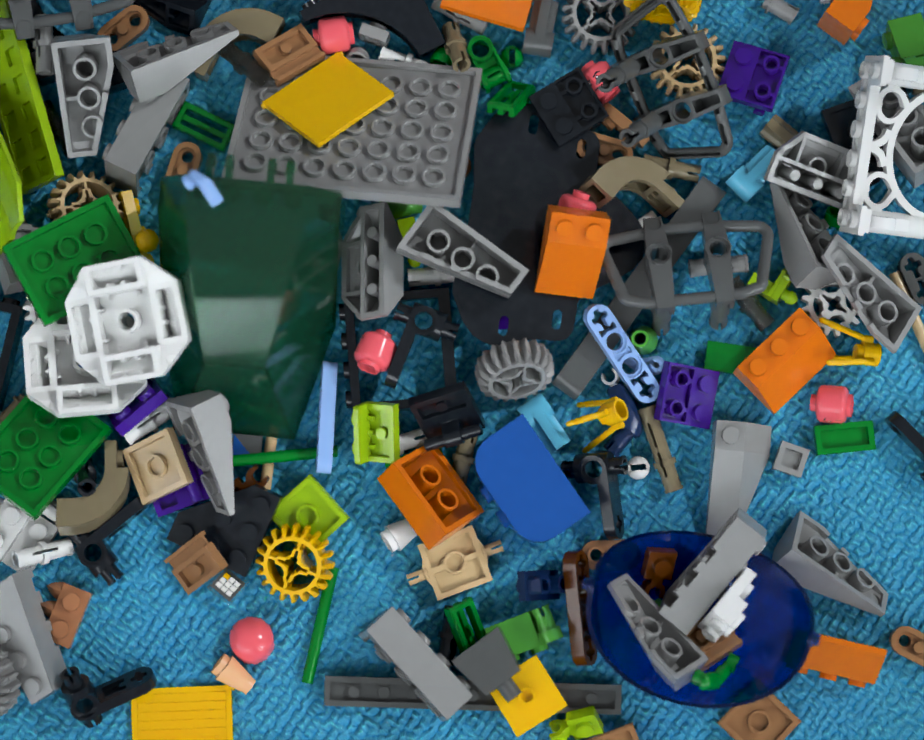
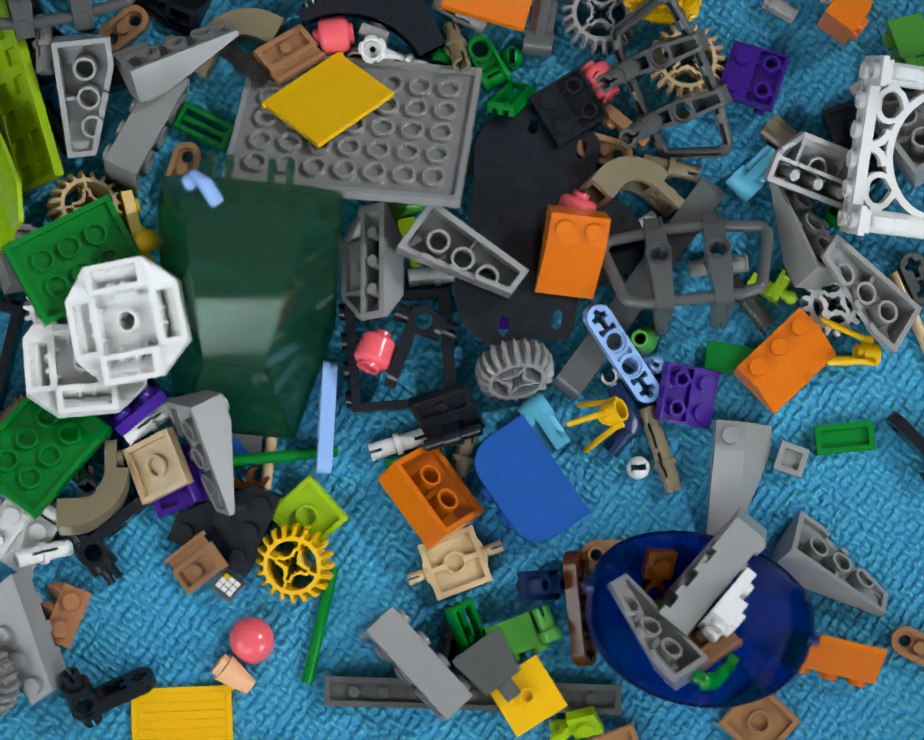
lime bracket [351,401,400,465] -> none
white cone [380,519,417,553] -> none
black piece [561,450,628,540] -> none
coral head [810,385,854,424] -> none
none -> white plate [358,35,387,64]

